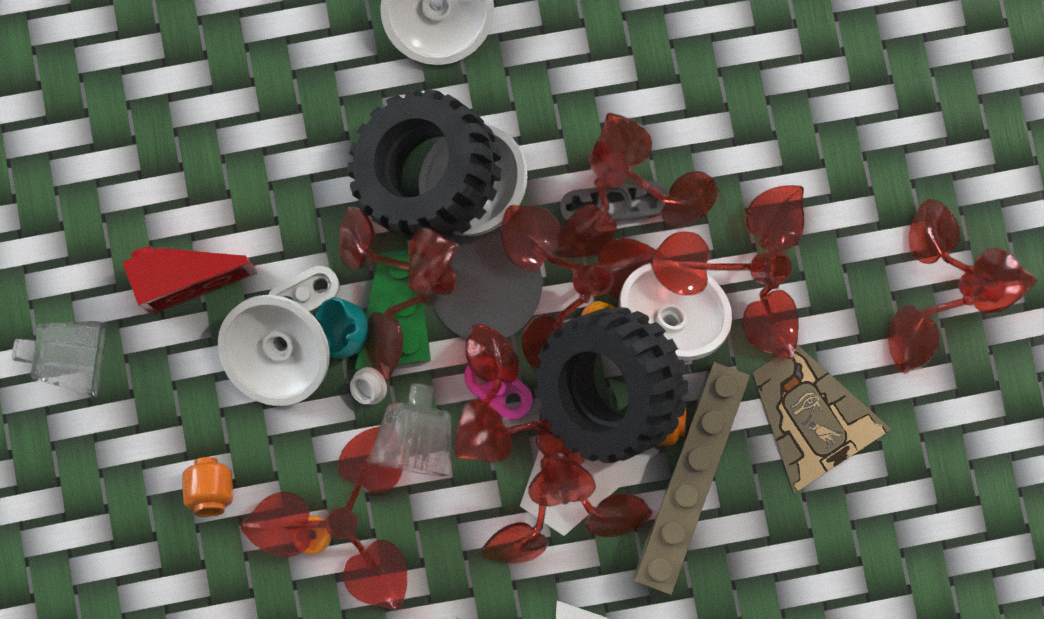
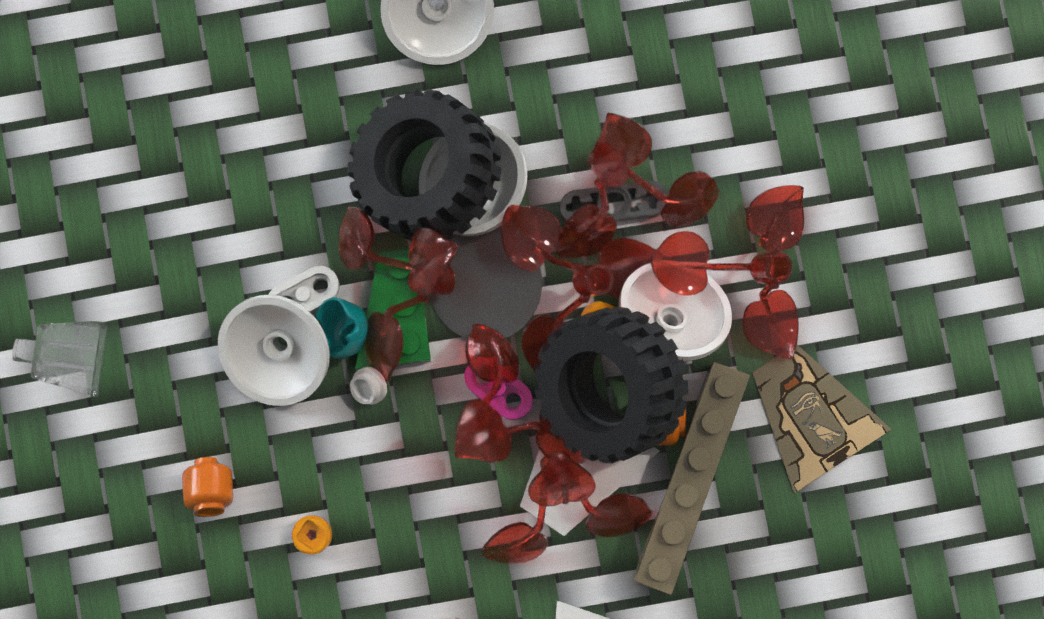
red slope [122,246,258,314] -> none
clear red plant [241,426,407,609] -> none
clear torso [369,384,451,477] -> none
clear red plant [888,199,1037,374] -> none

